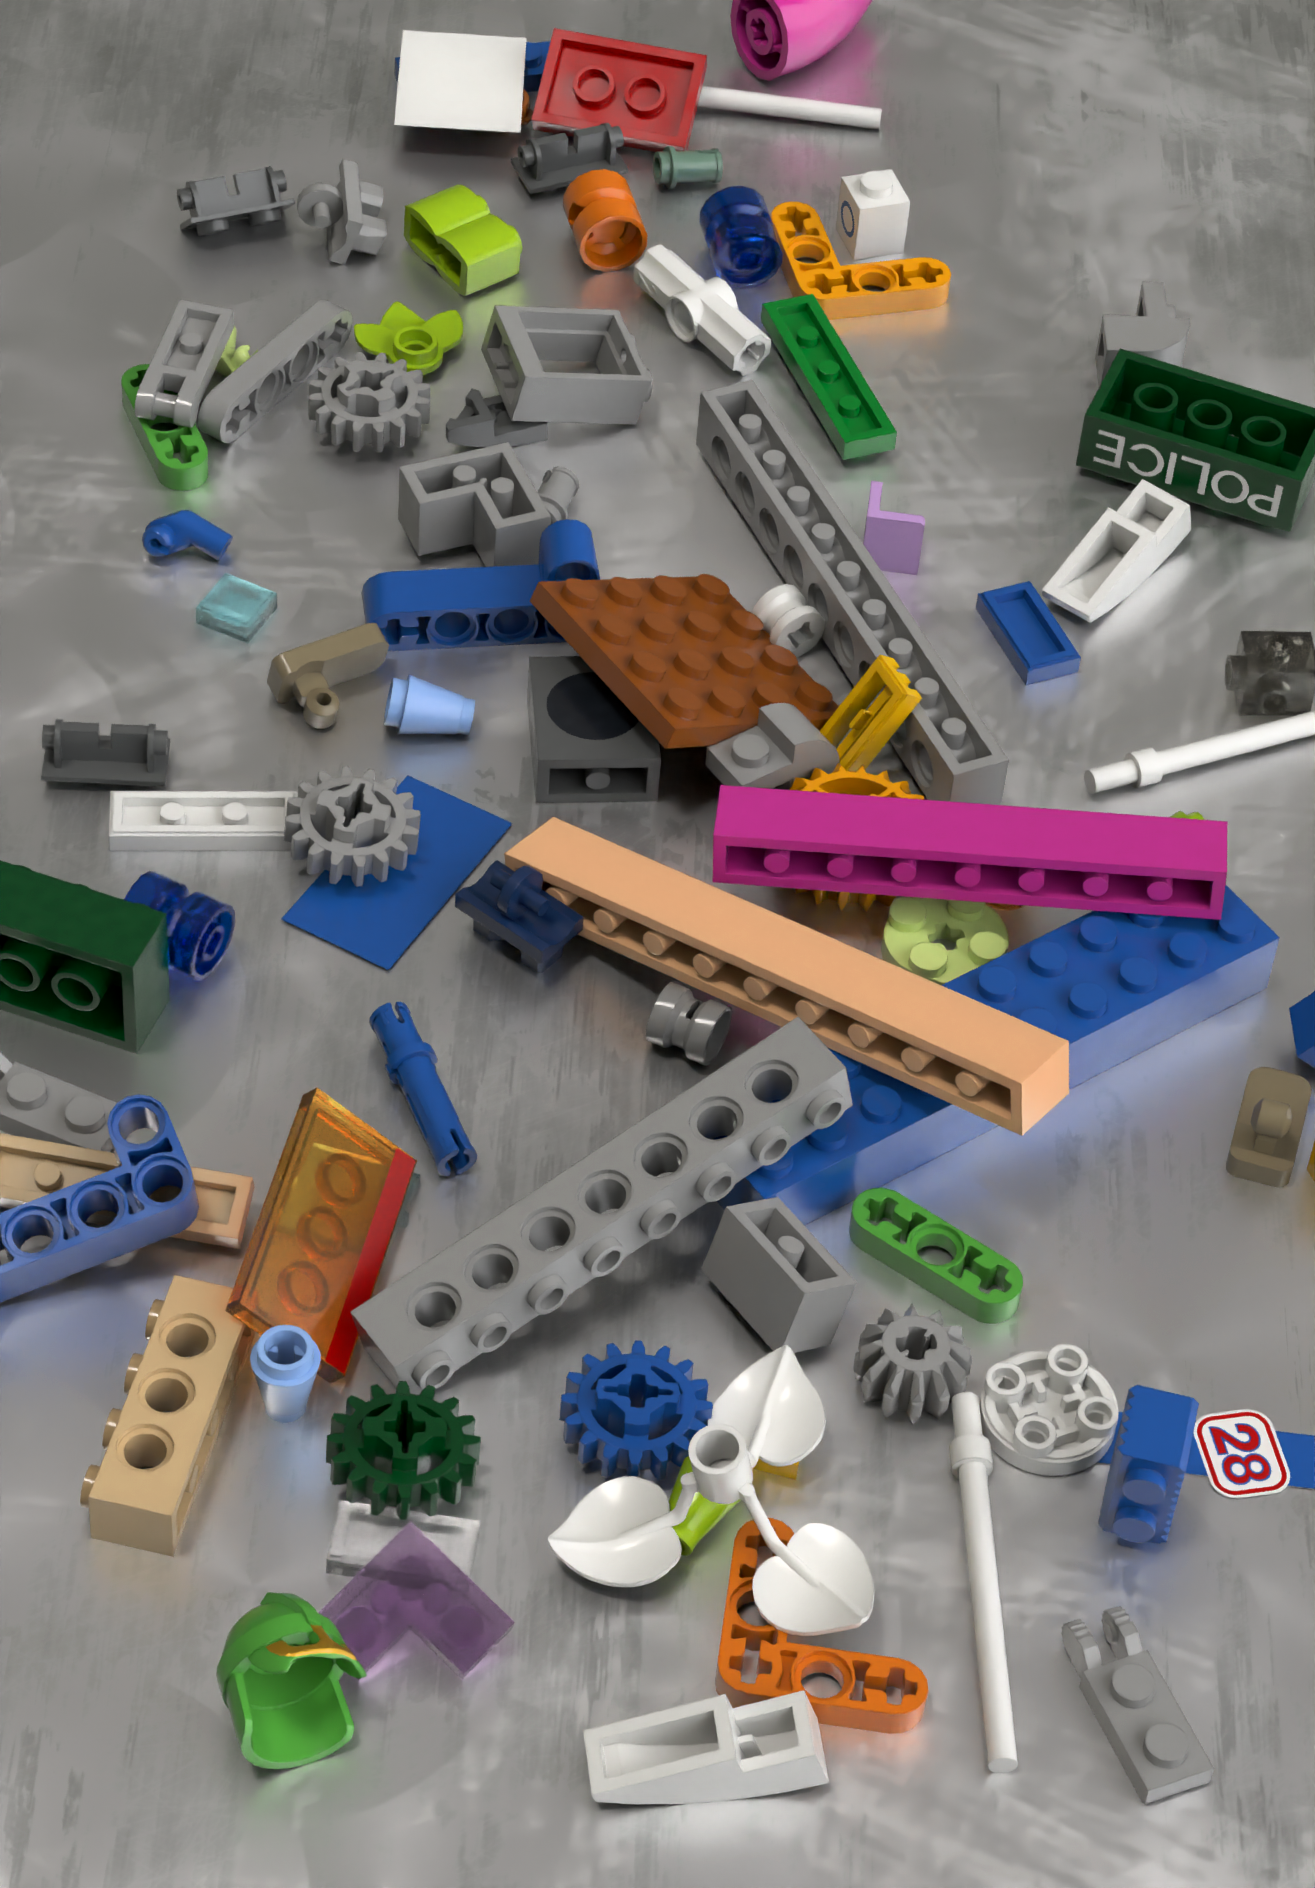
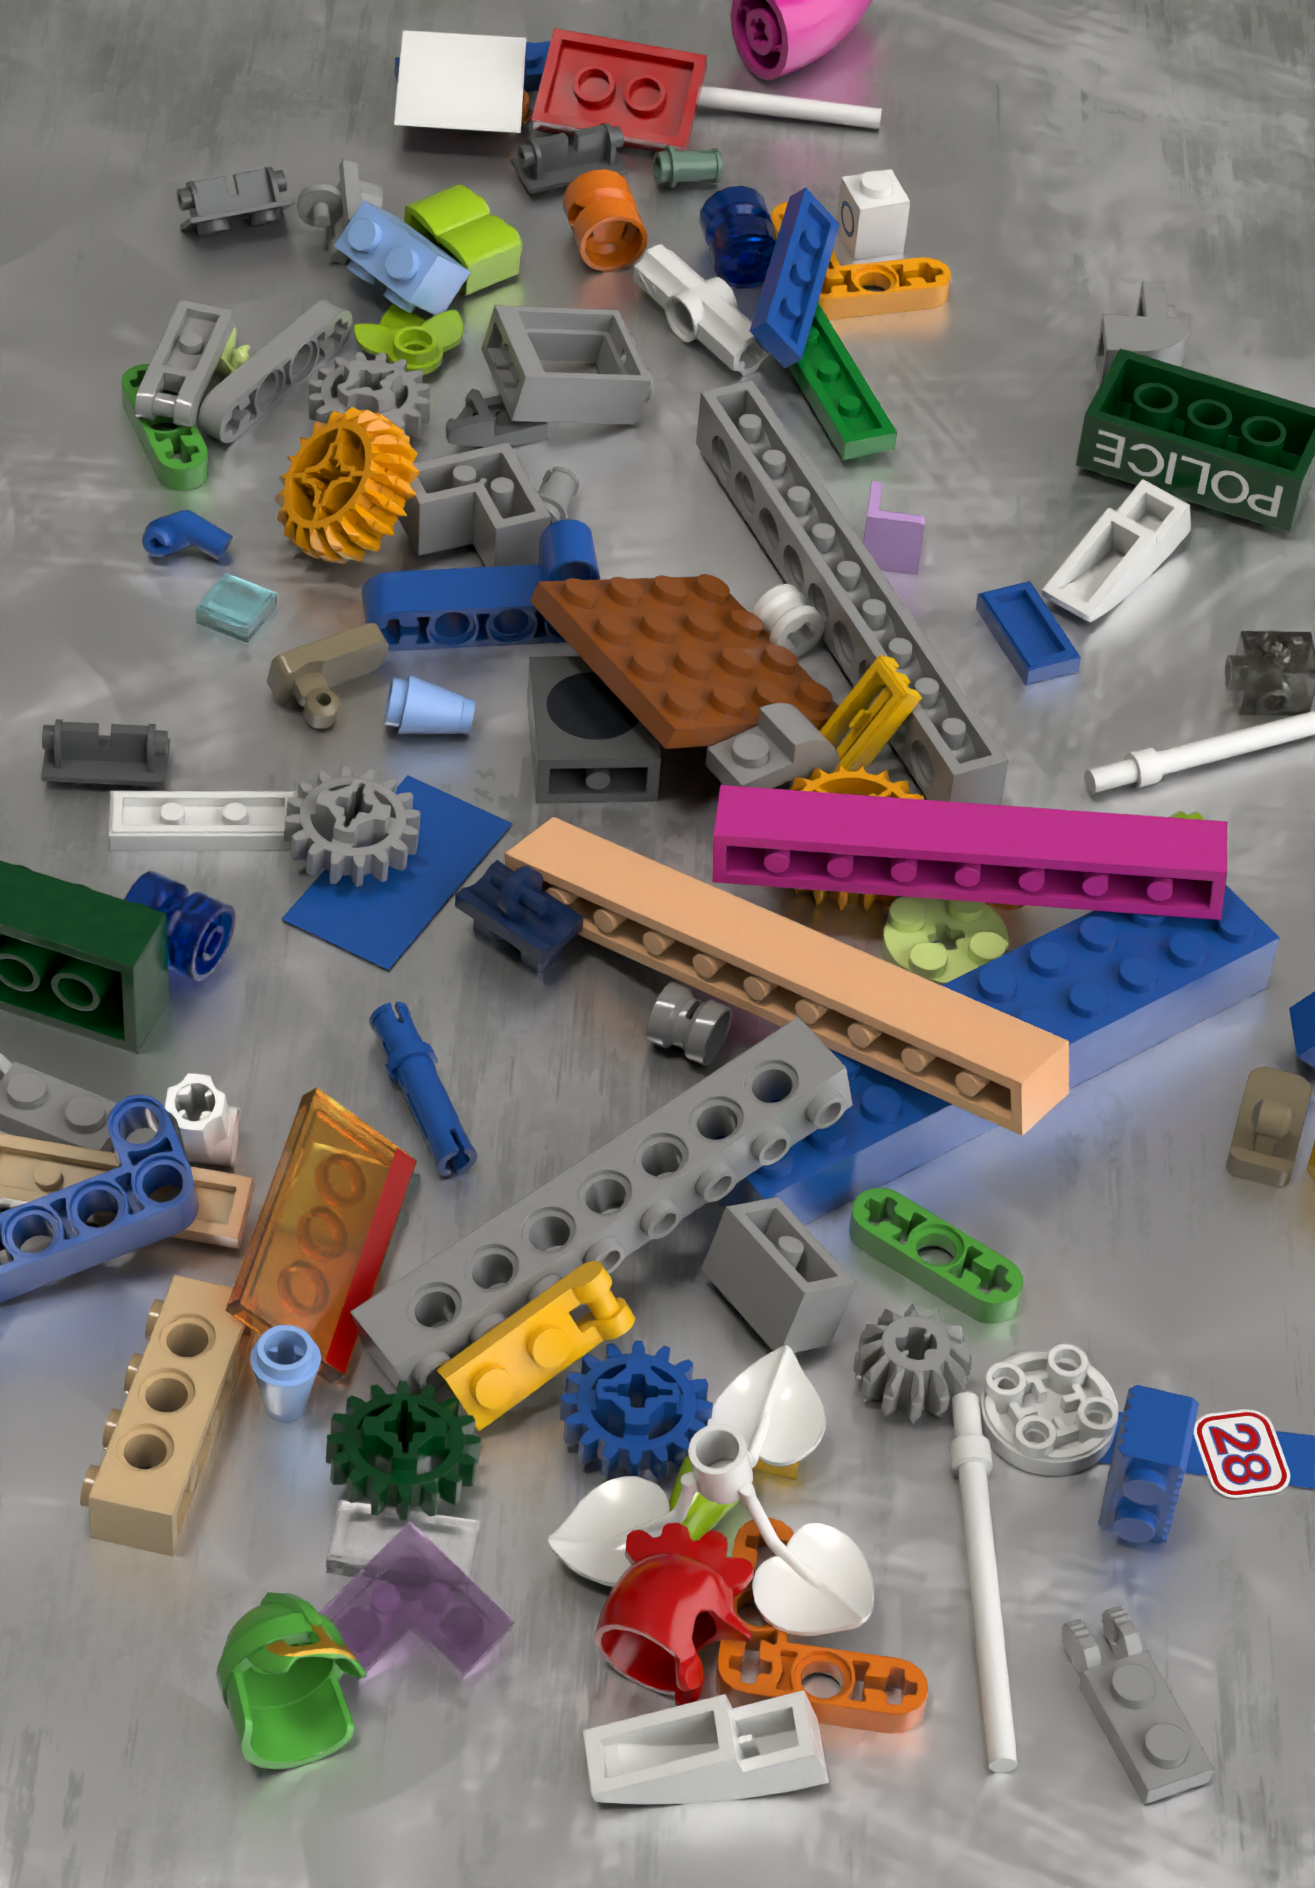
none -> white piece [165,1073,241,1167]
none -> light orange gear [275,407,420,566]
none -> light blue brick [334,200,471,315]
none -> yellow plate [436,1261,635,1431]
none -> red piece [594,1522,754,1706]
none -> blue plate [749,187,840,368]

